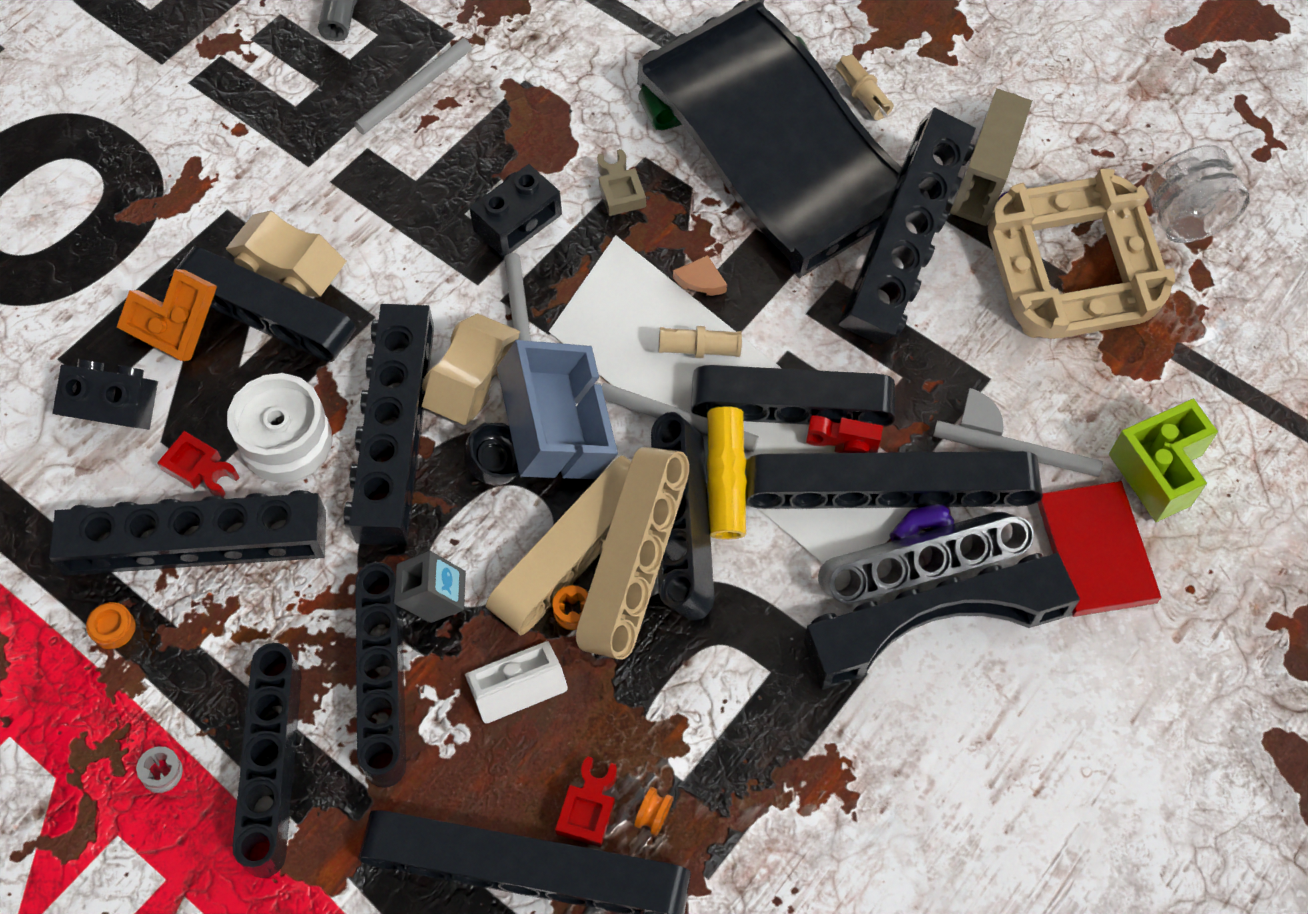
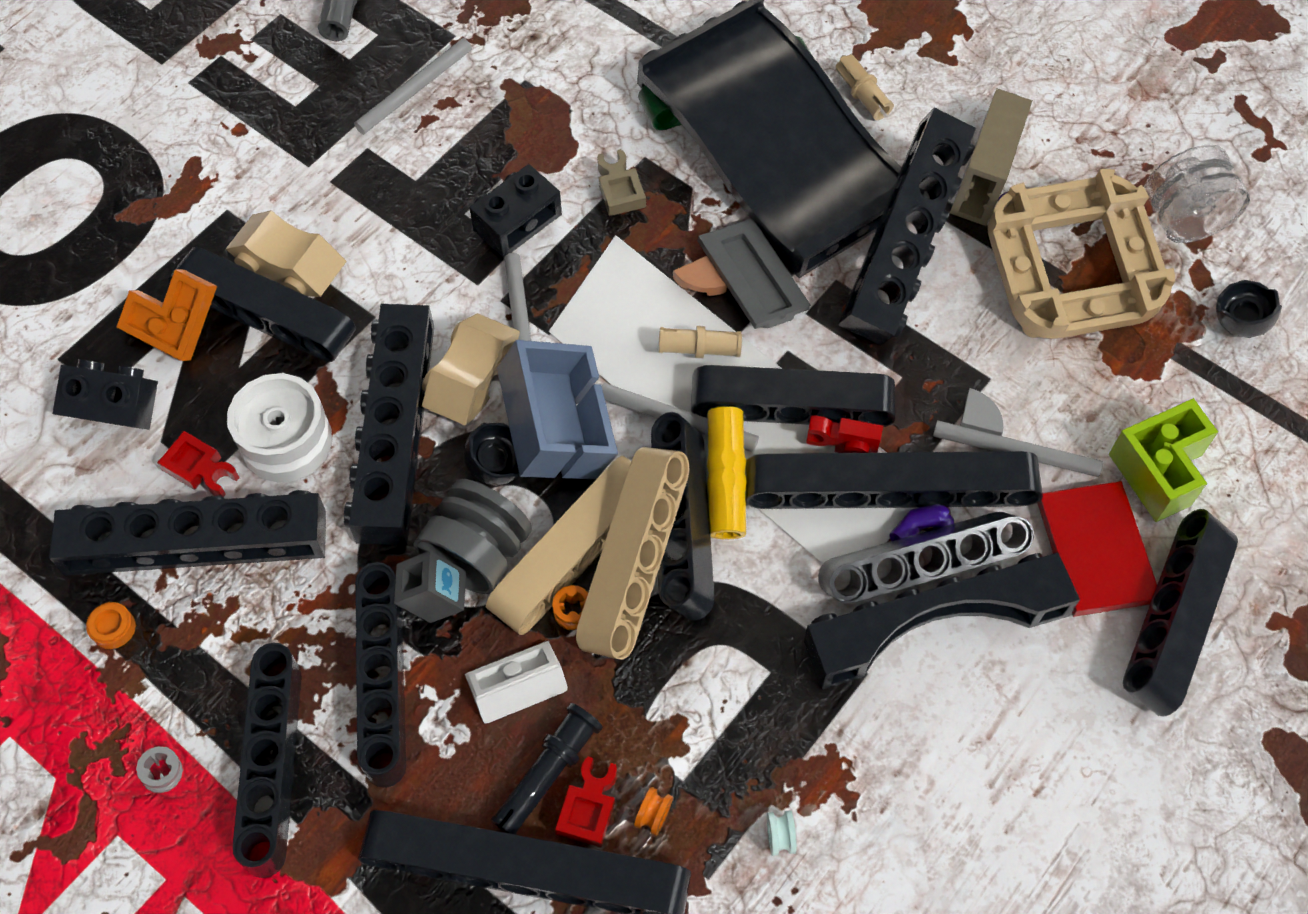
none -> dark grey wheel [413,479,532,594]
none -> black pin [490,703,603,835]
none -> dark grey piece [697,218,811,329]
none -> light aqua bush [767,811,797,856]
none -> black beam [1123,509,1238,717]
none -> black hair [1216,280,1282,338]

